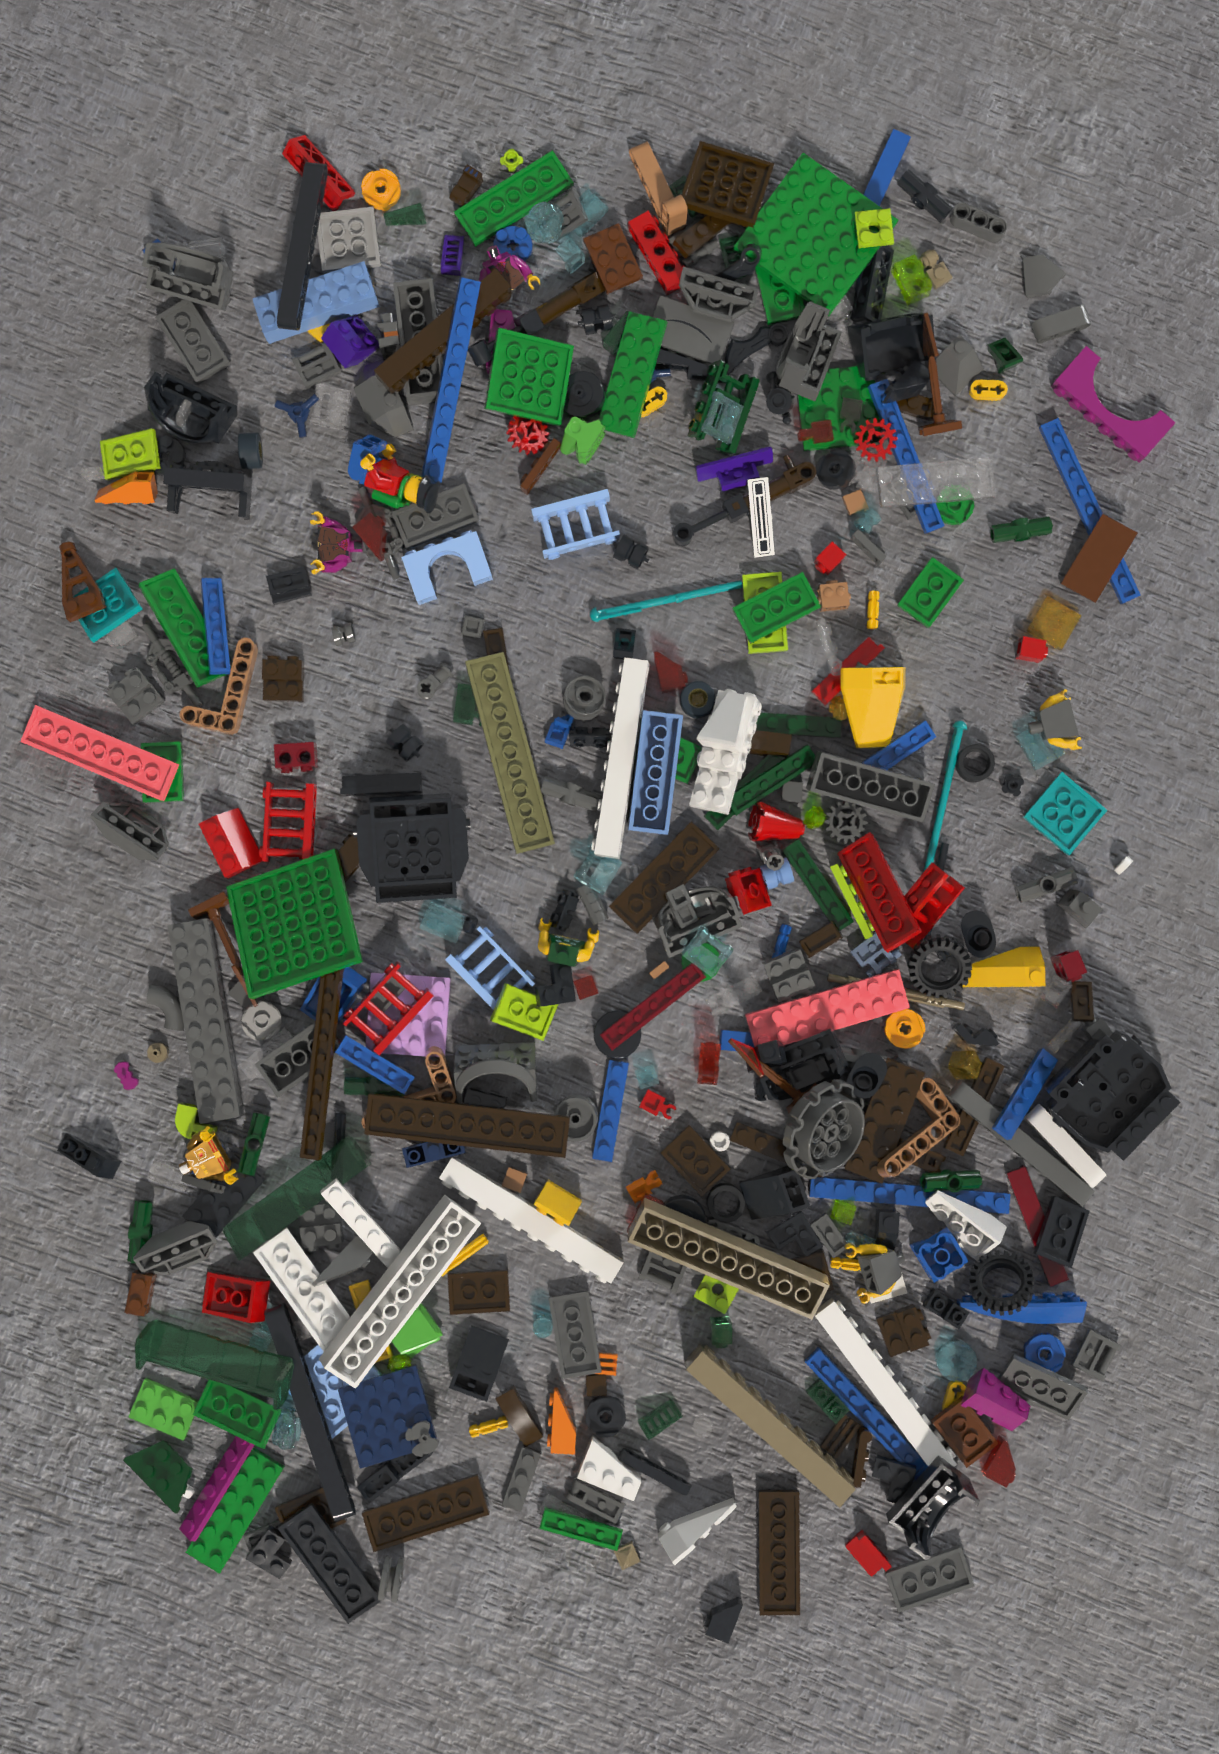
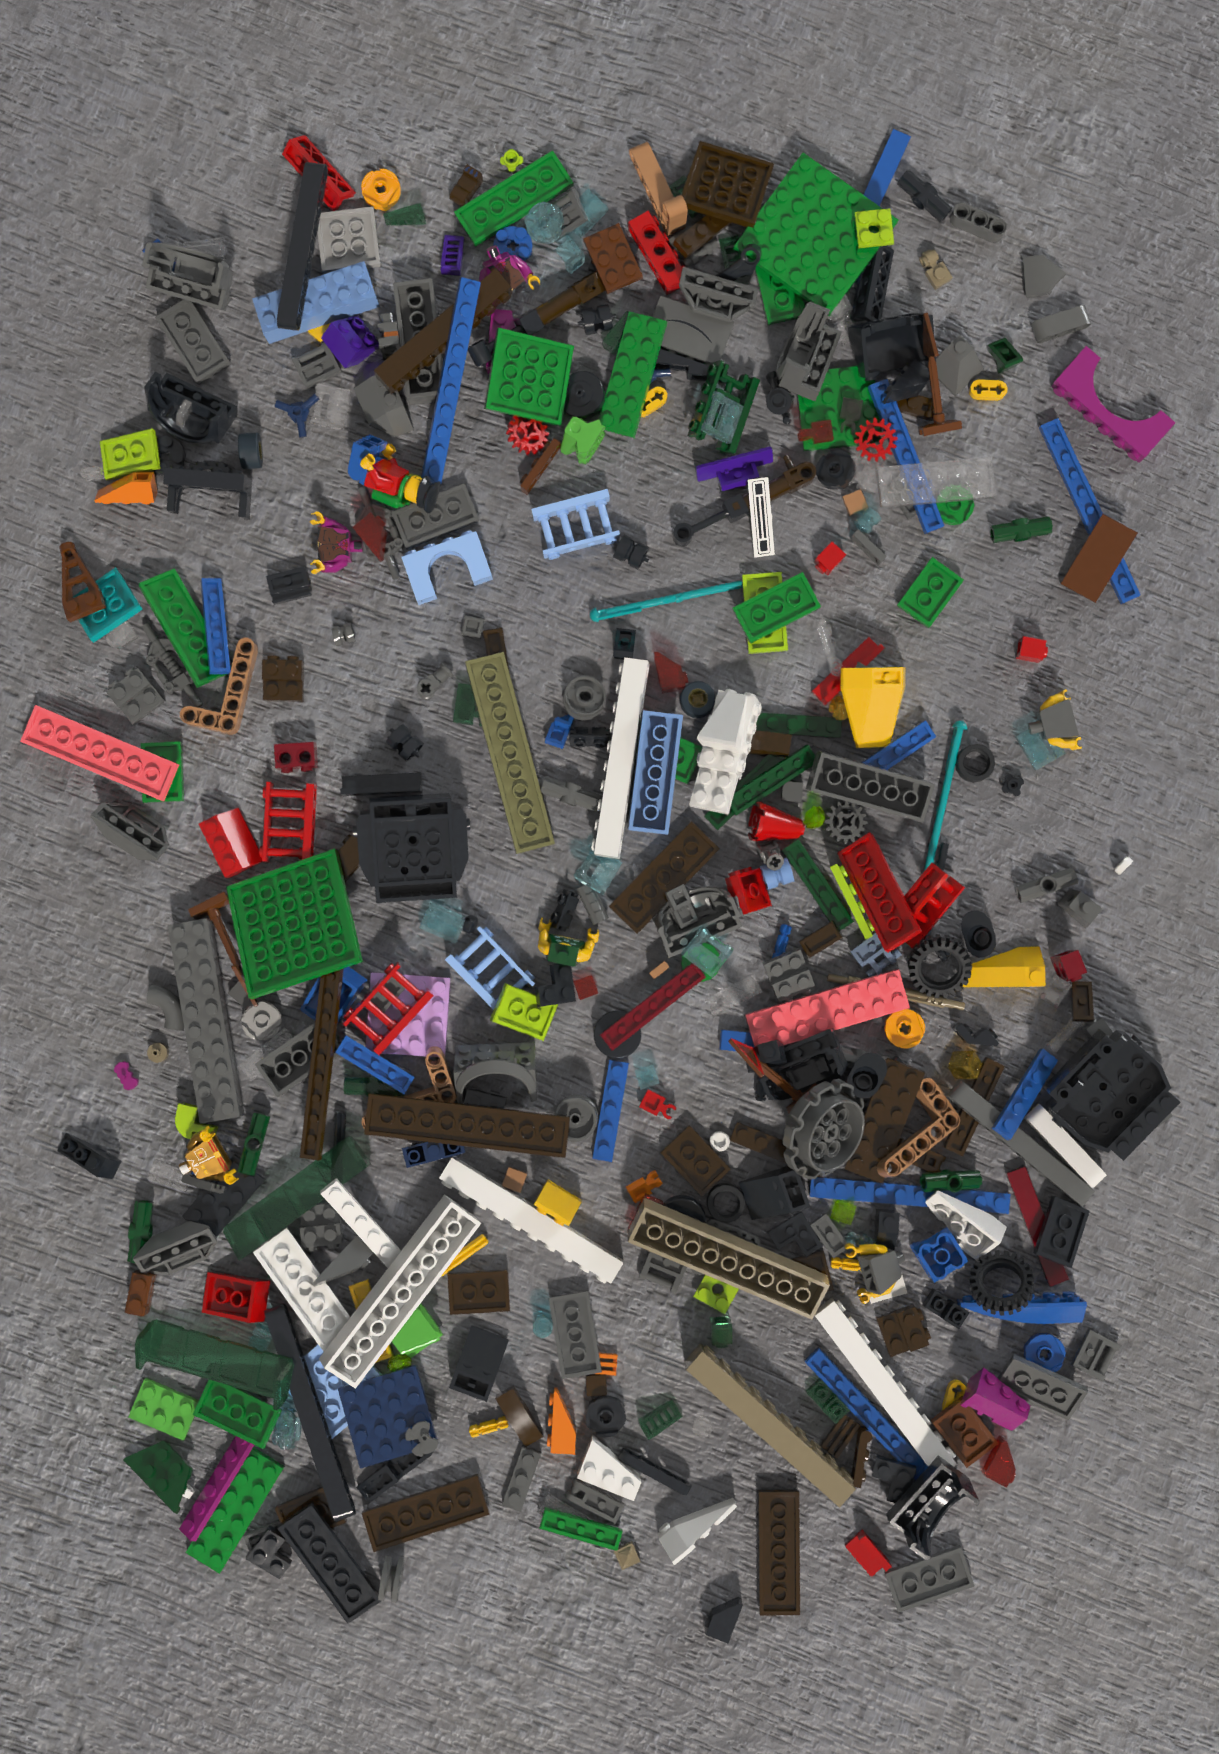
clear red brick [697,1042,721,1085] -> none
black piece [725,324,788,376] -> none
medium nougat head [817,580,851,612] -> none
yellow axle [867,590,879,630] -> none
clear neon green brick [891,254,932,306] -> none
clear light blue plate [935,1339,977,1382] -> none
teal plate [1022,772,1107,856] -> none
clear yellow plate [1026,596,1081,650] -> none

